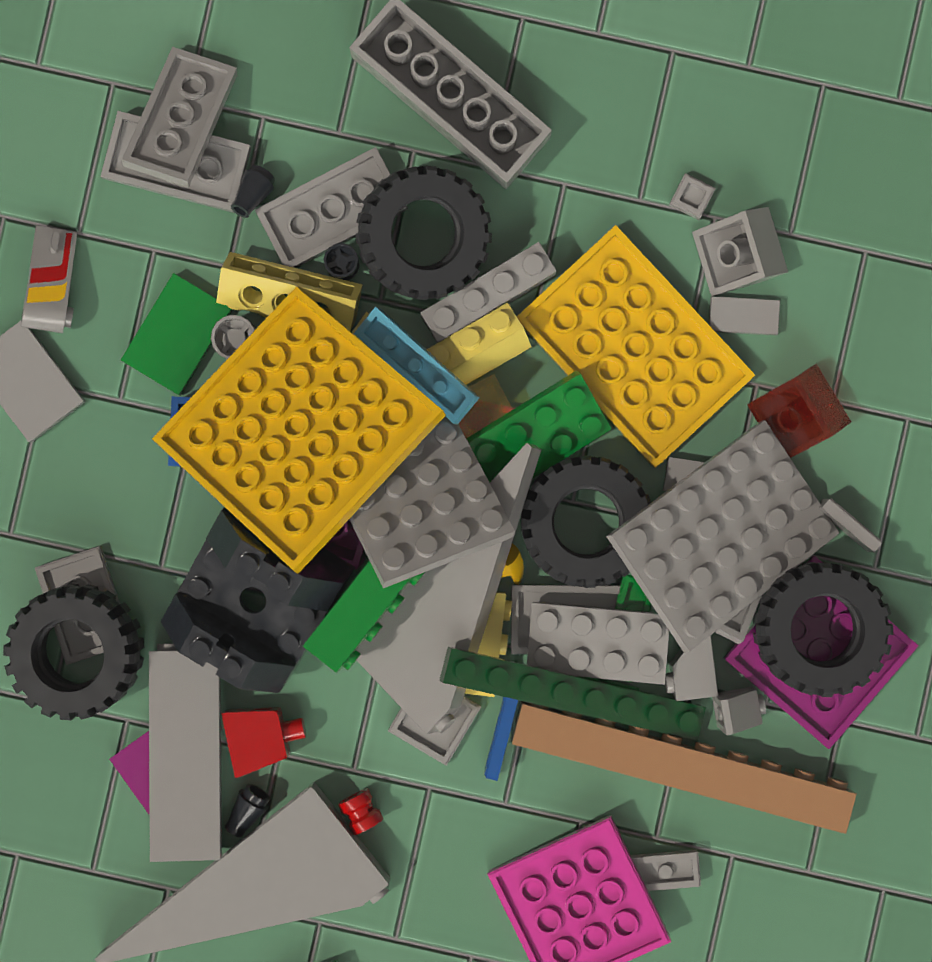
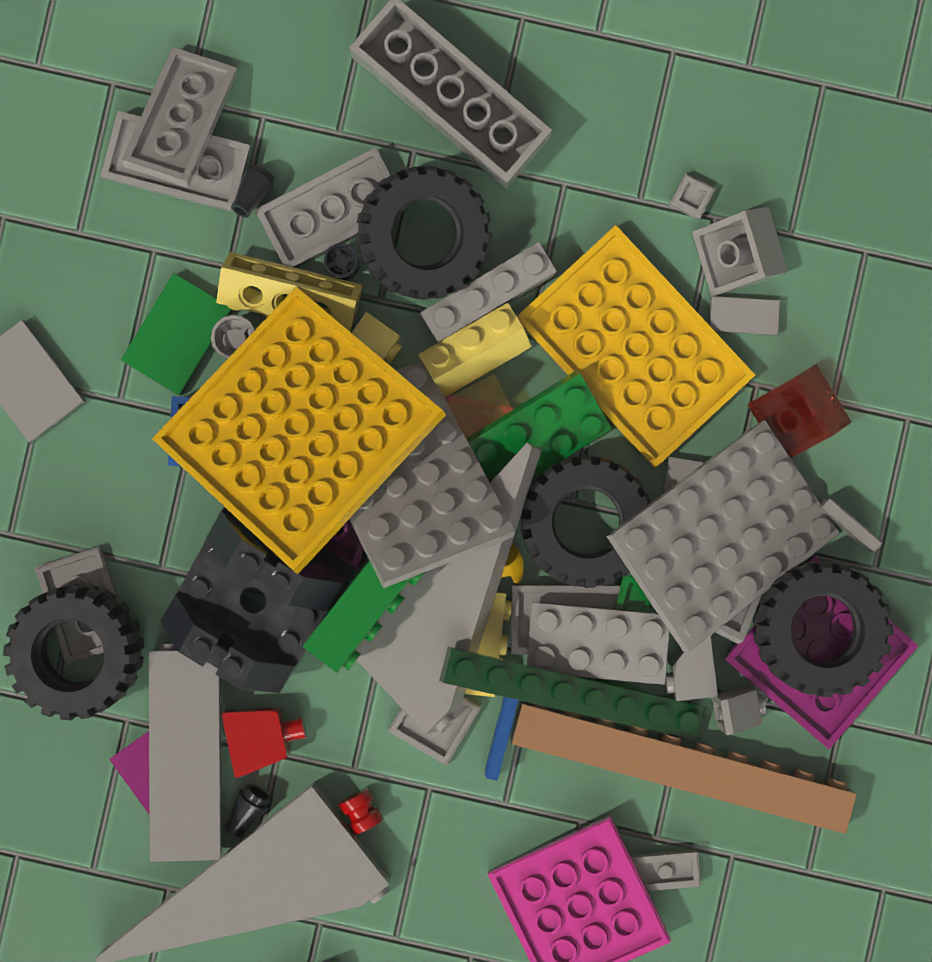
light grey door [21,225,77,333] -> none
medium azure plate [354,307,480,424] -> none

